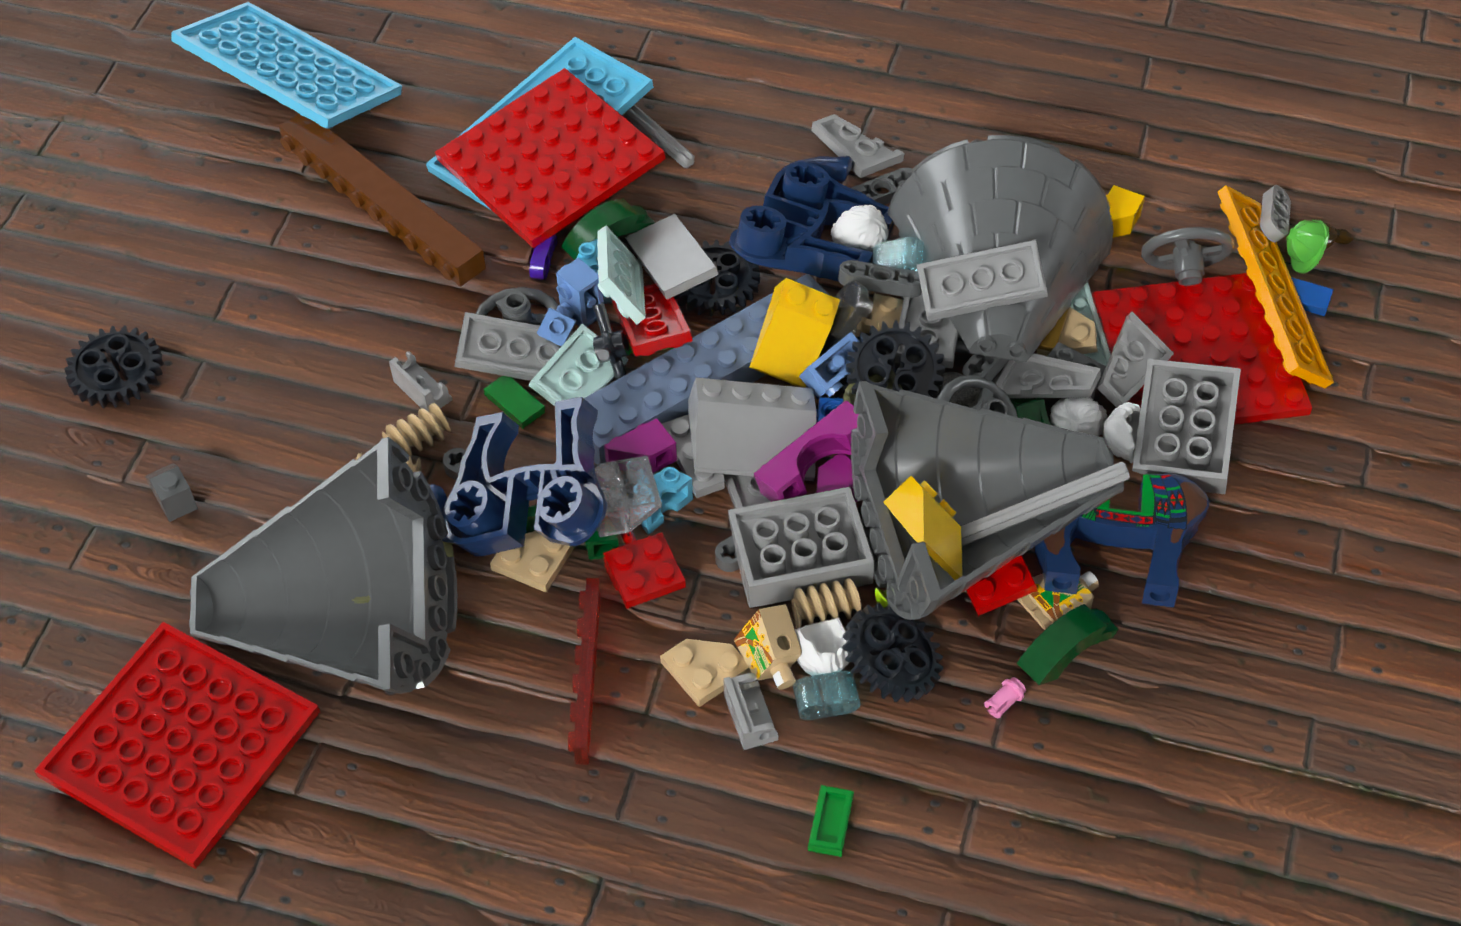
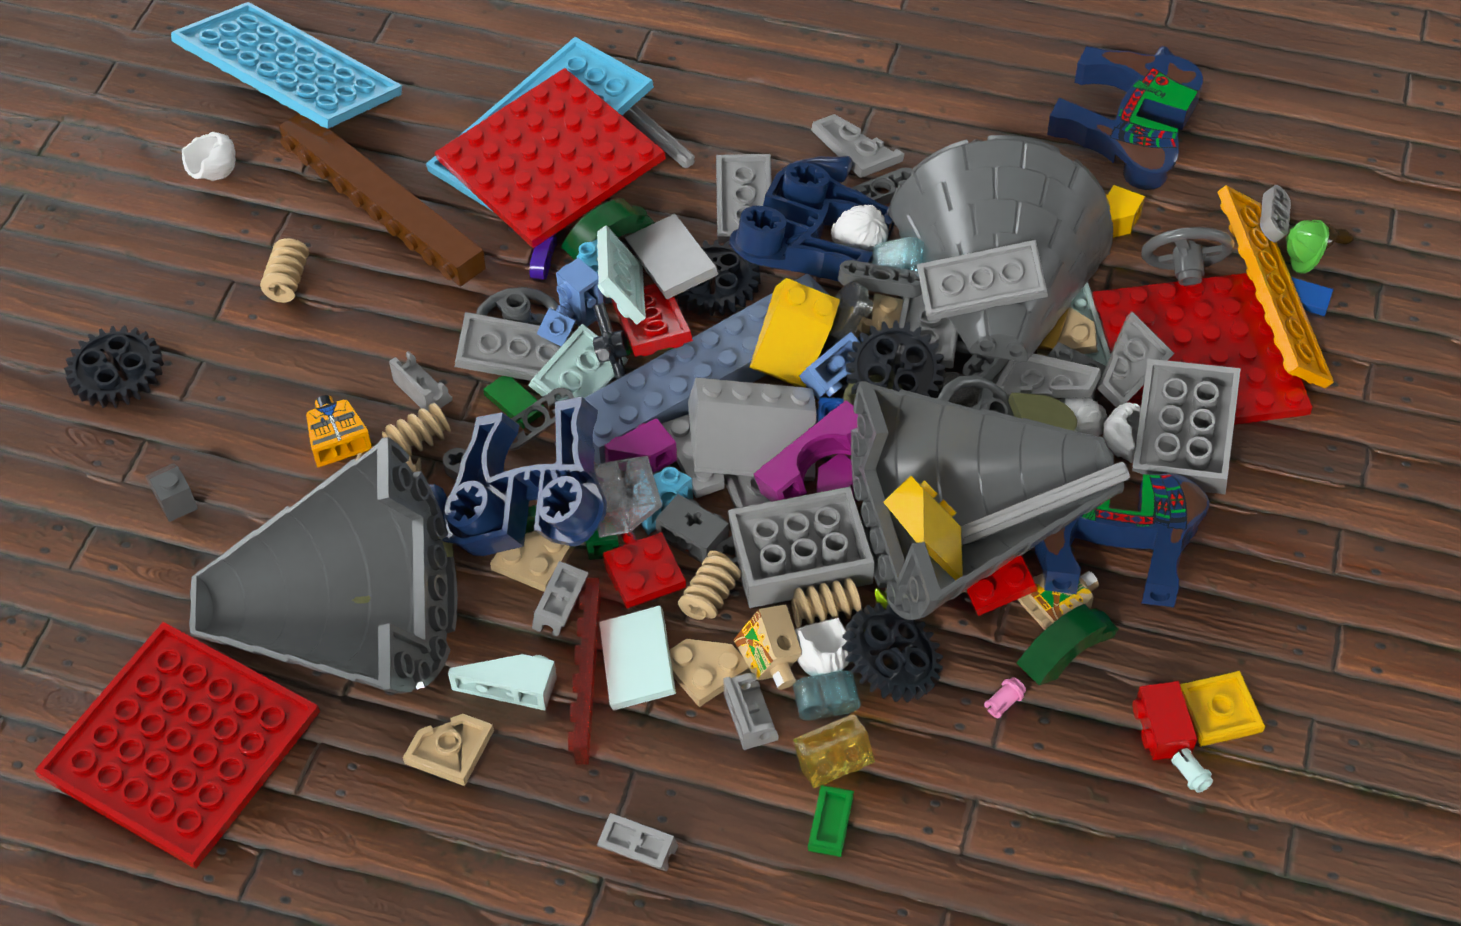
none -> white hair [182,132,236,181]
none -> tan piece [260,238,309,303]
none -> light orange torso [306,395,372,468]
none -> tan plate [403,714,494,786]
none -> light aqua slope [448,654,557,711]
none -> dark grey beam [509,388,574,451]
none -> light grey hinge [532,561,588,636]
none -> light grey hinge [597,813,678,871]
none -> light aqua tile [599,606,676,710]
none -> dark grey brick [656,494,729,563]
none -> tan piece [678,550,741,620]
none -> light grey tile [716,154,772,243]
none -> clear yellow brick [793,714,875,788]
none -> olive tile [1008,392,1077,431]
none -> dark blue animal [1047,46,1203,190]
none -> red brick [1132,681,1197,761]
none -> light aqua pin [1171,748,1213,793]
none -> yellow tile [1180,671,1265,747]

